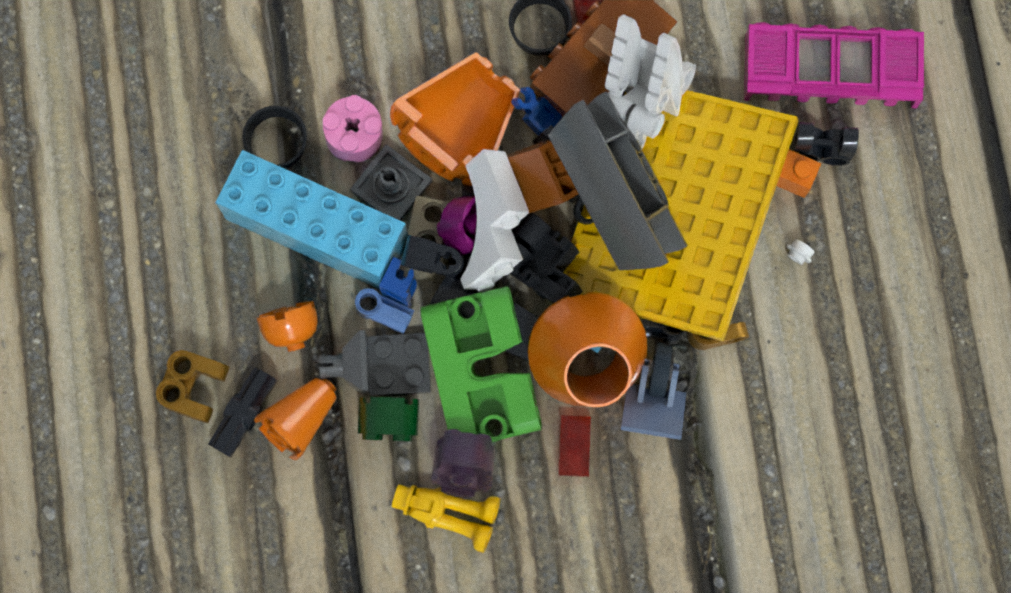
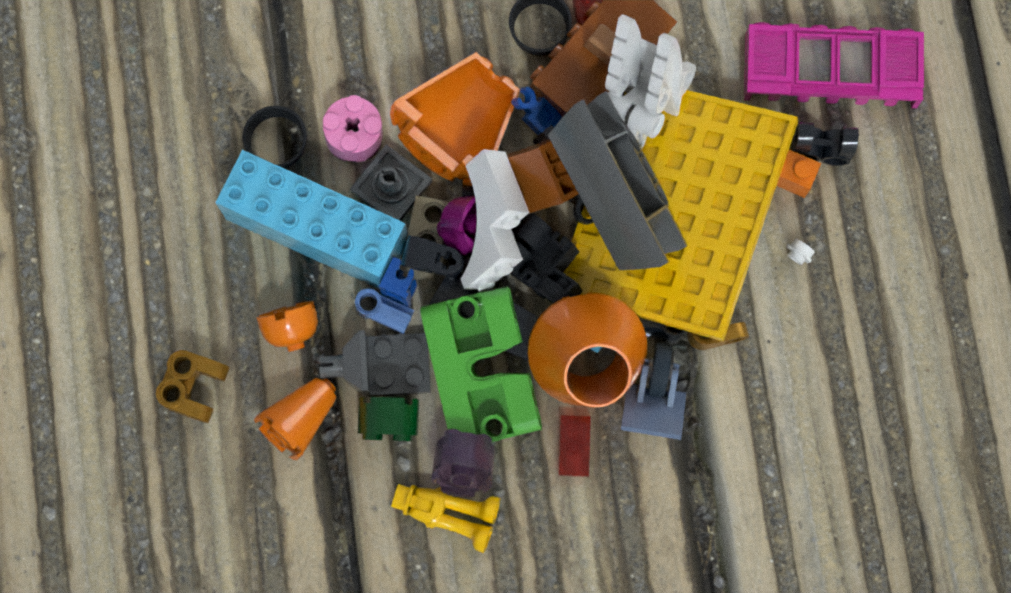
black piece [208,367,278,458] -> none

